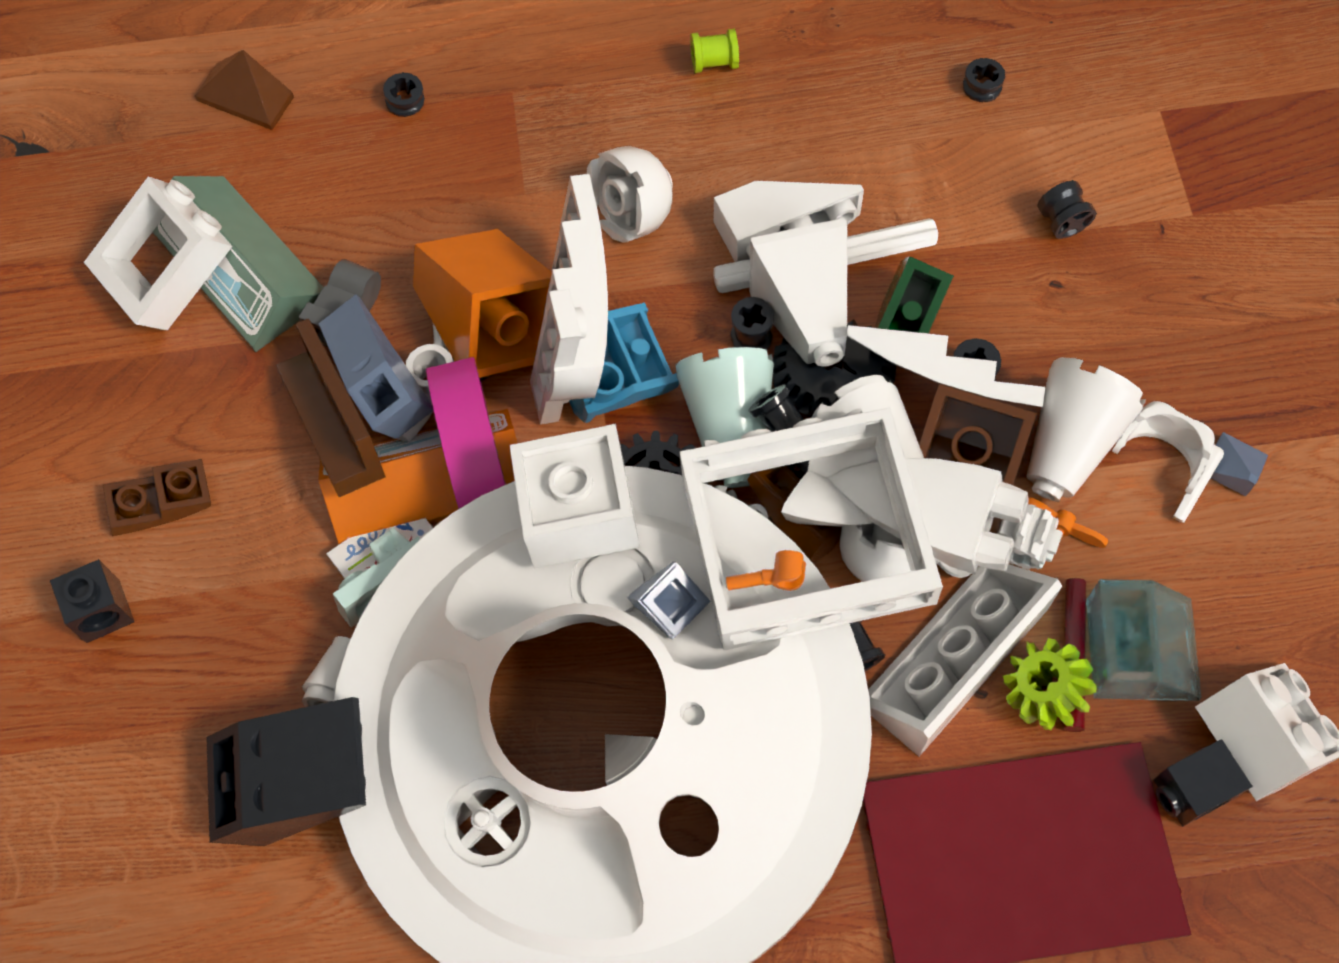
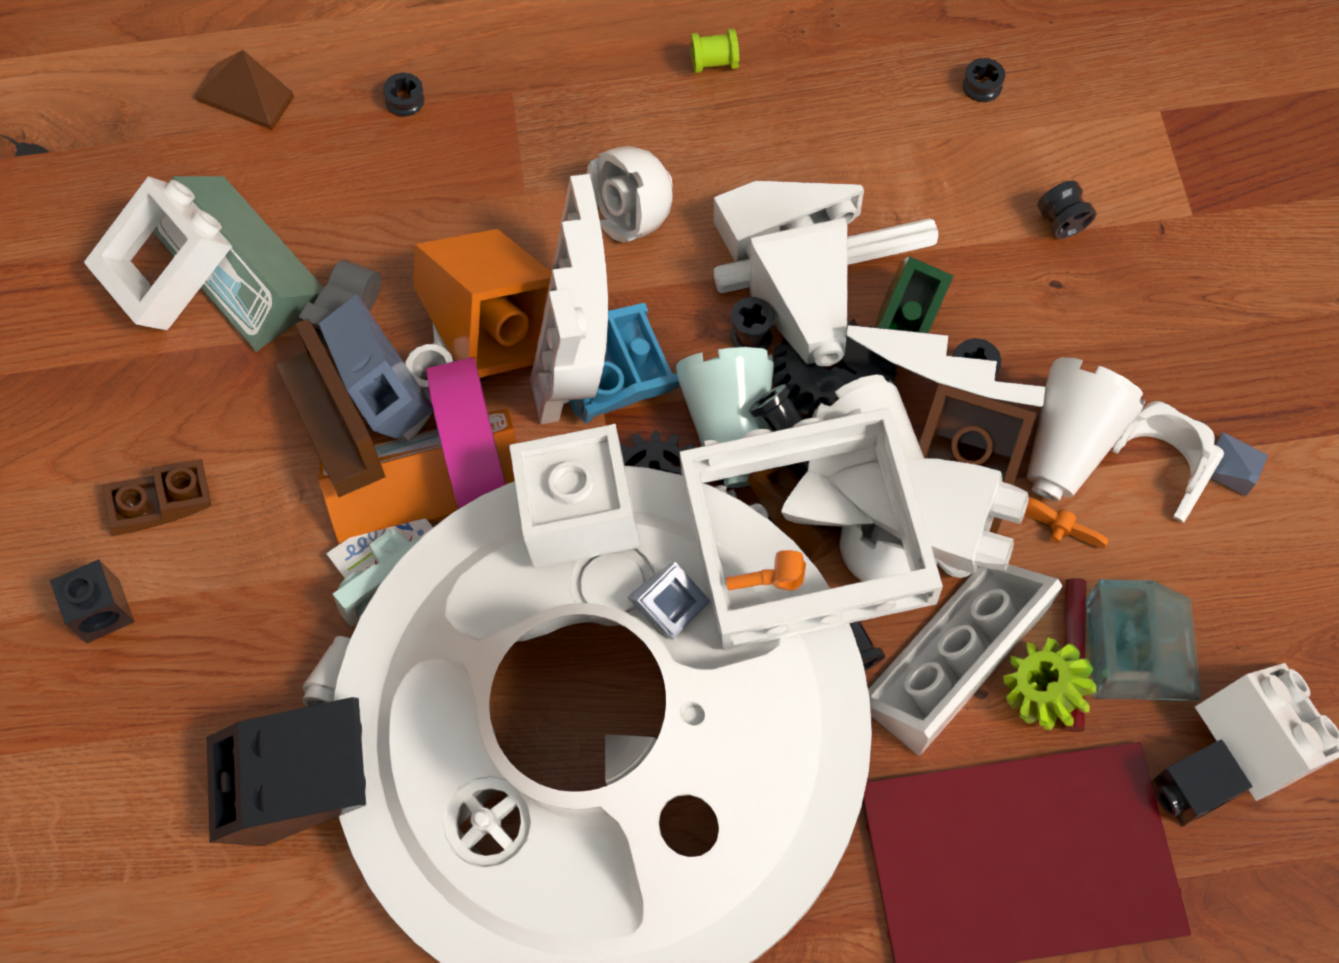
white gear [997,504,1063,570] -> none

